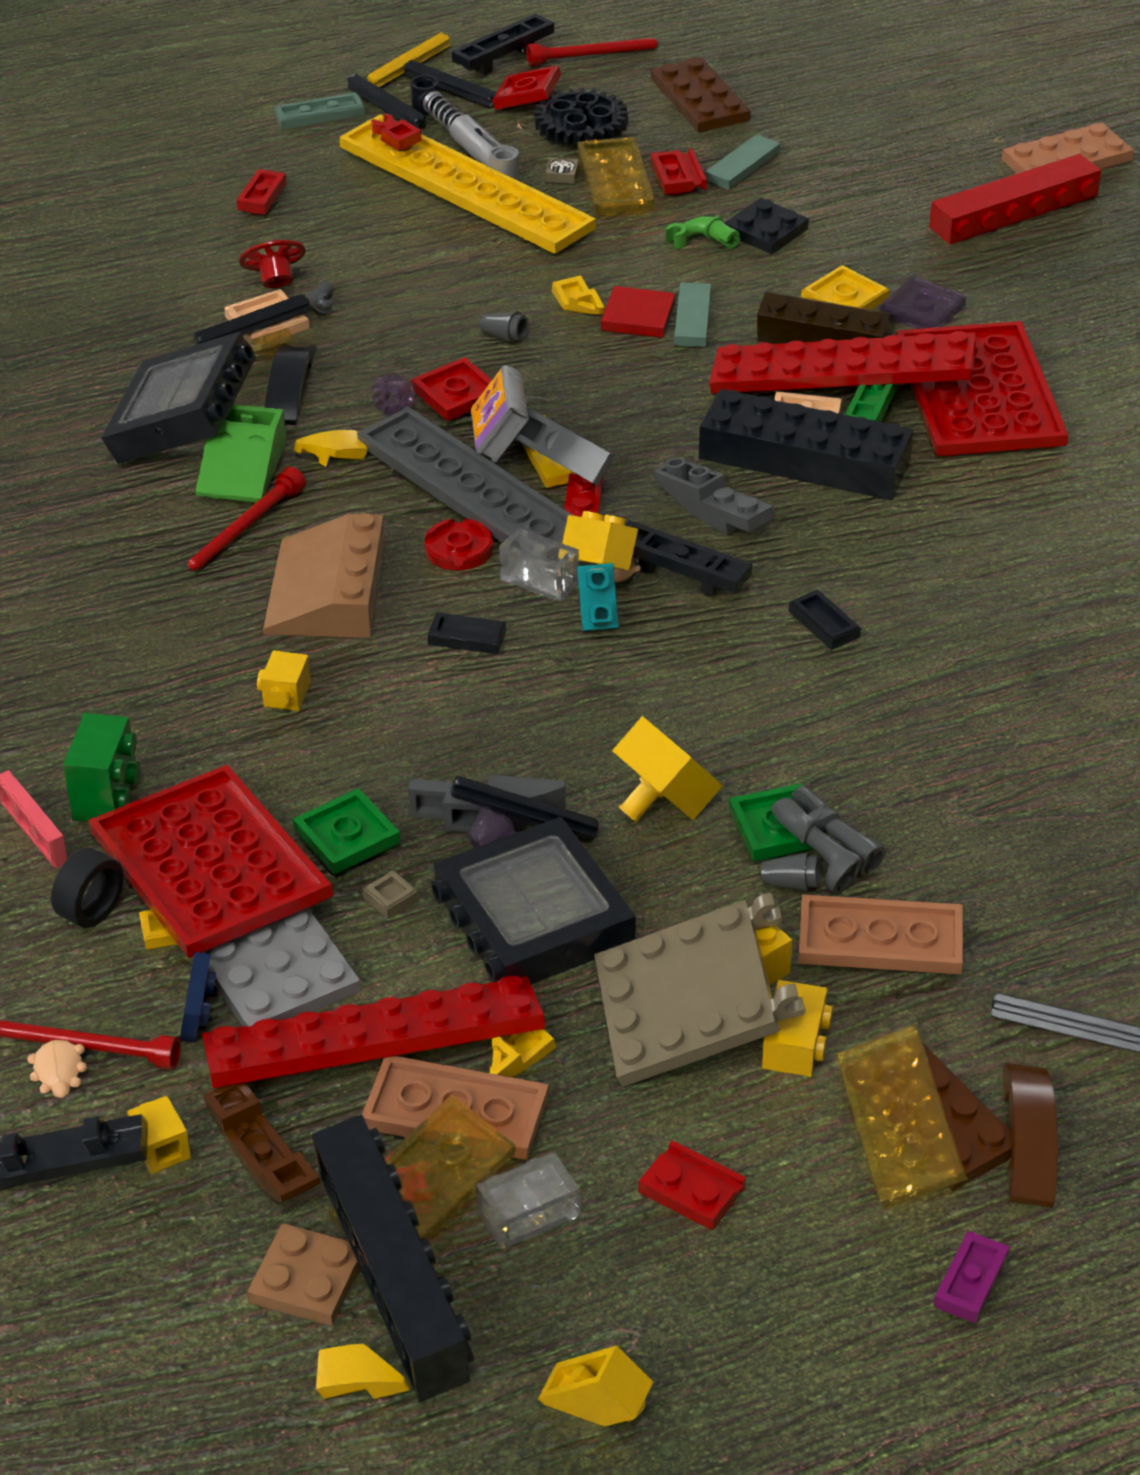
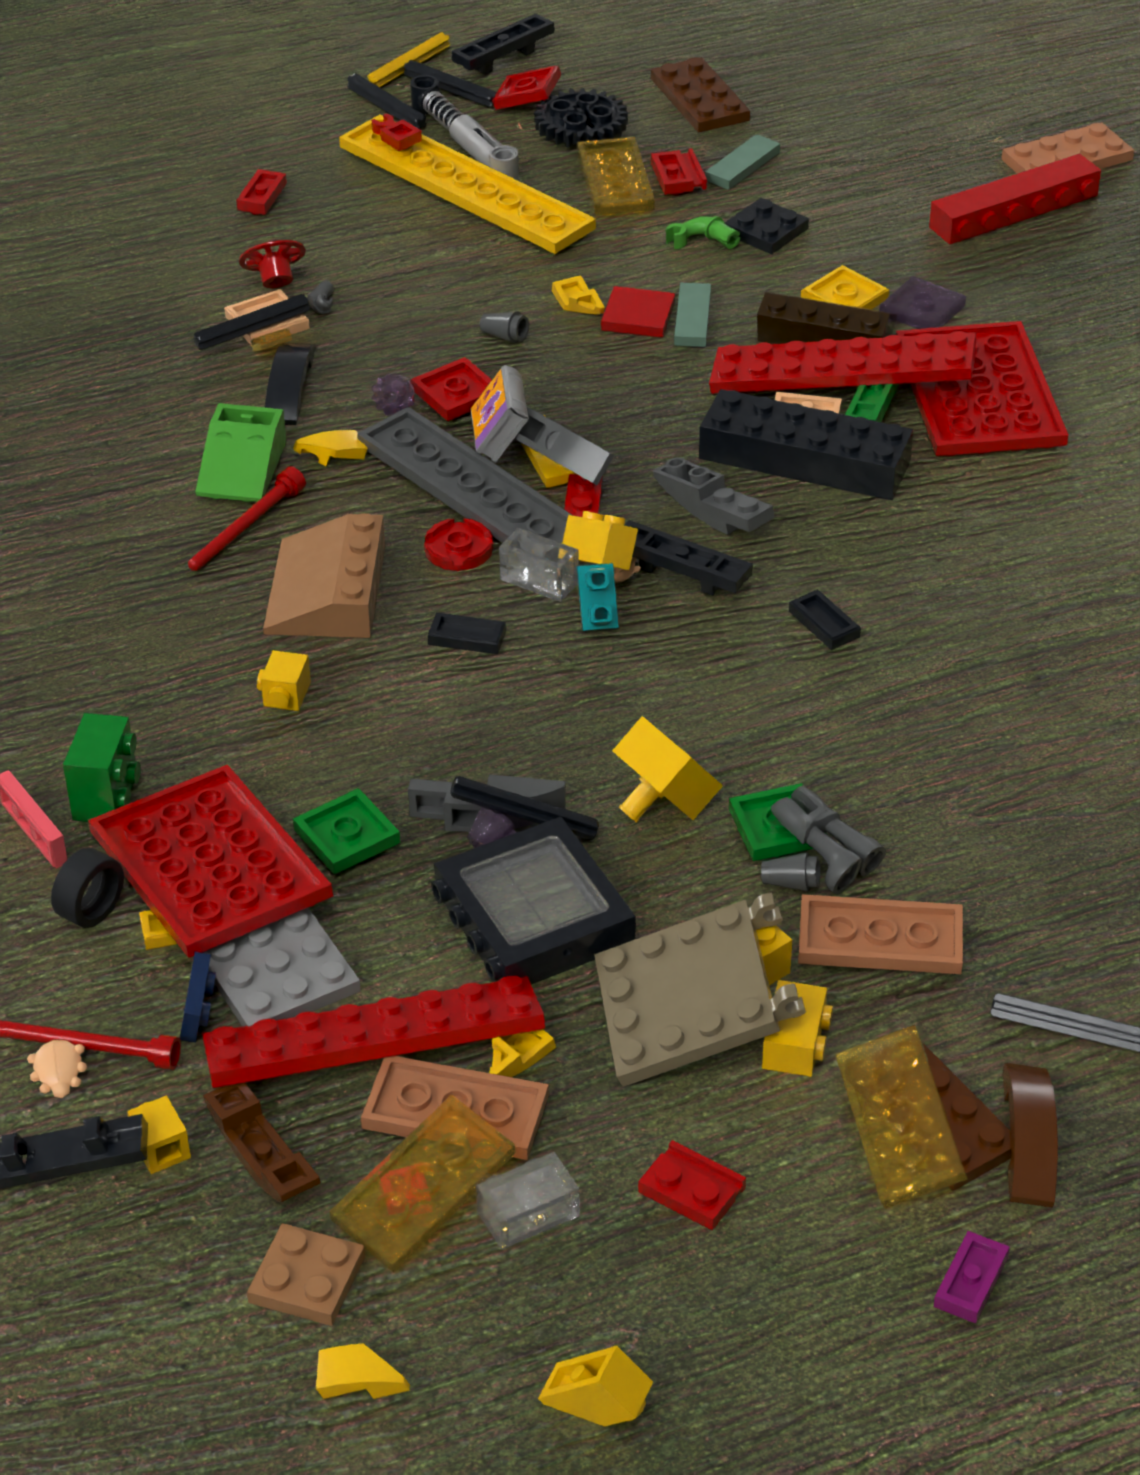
black piece [101,332,256,464] -> none
sand green tile [274,92,365,130] -> none
black brick [312,1114,474,1402] -> none
dark tan tile [362,870,419,919] -> none
red piece [526,38,658,67] -> none
dark tan tile [545,157,579,184] -> none

